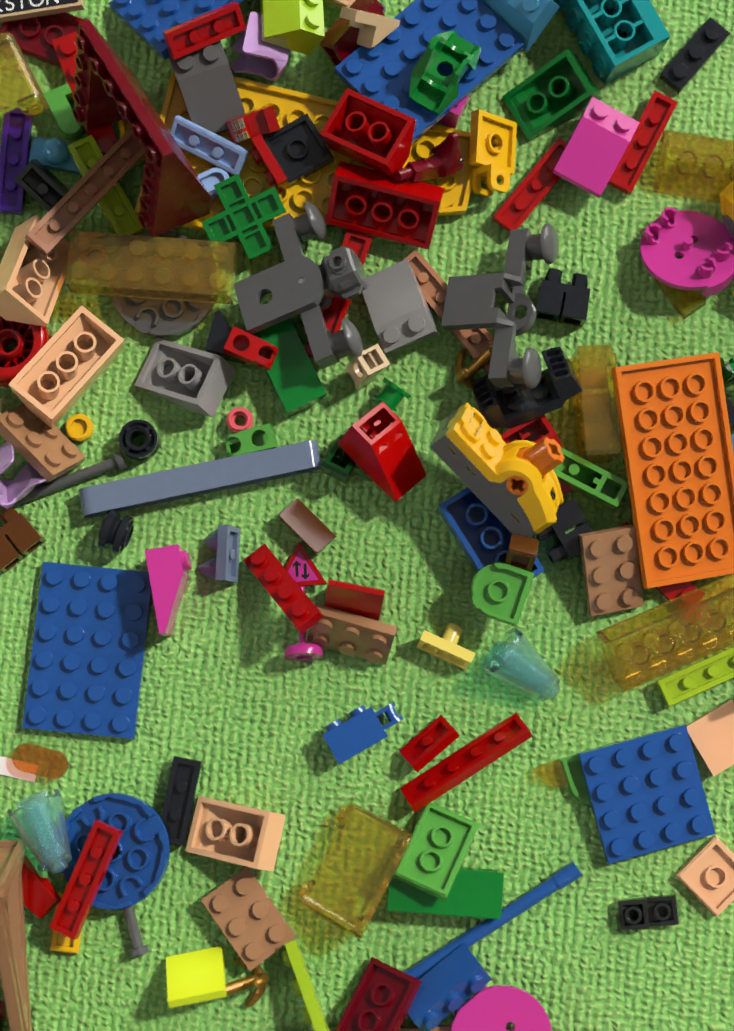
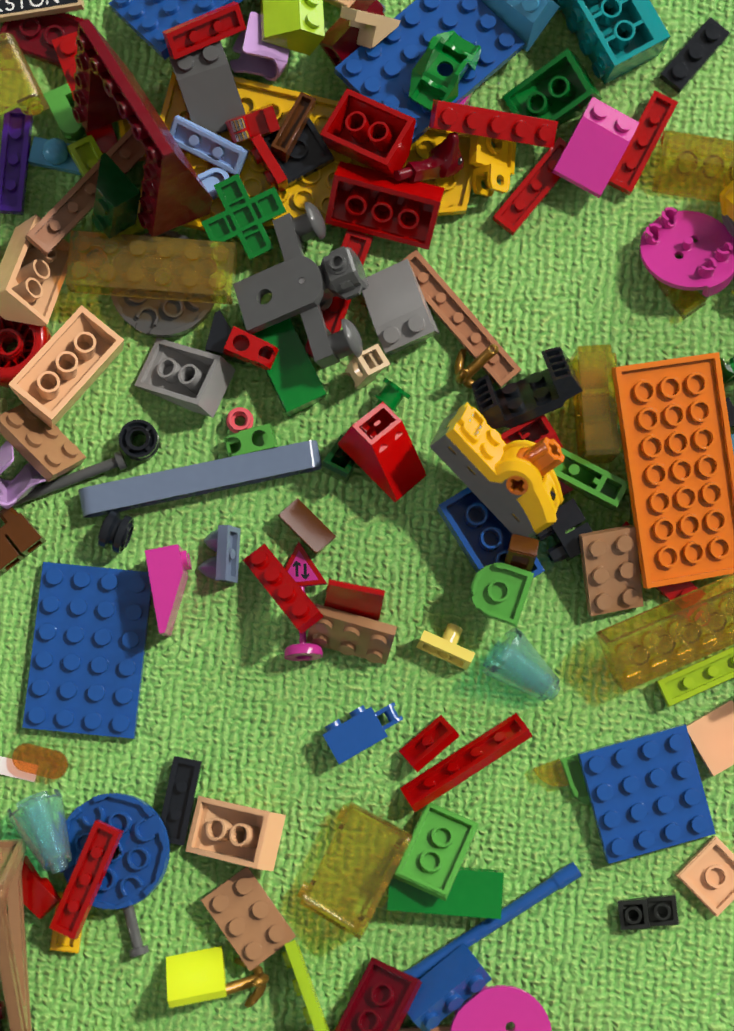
pearl dark grey slope [14,159,69,212] -> none
yellow tile [65,414,94,442] -> none
dark grey piece [441,223,559,390] -> none
black hips [535,268,590,327] -> none
none -> dark green slope [92,153,141,239]
none -> reddish brown piece [271,92,316,163]
none -> red plate [429,99,558,148]

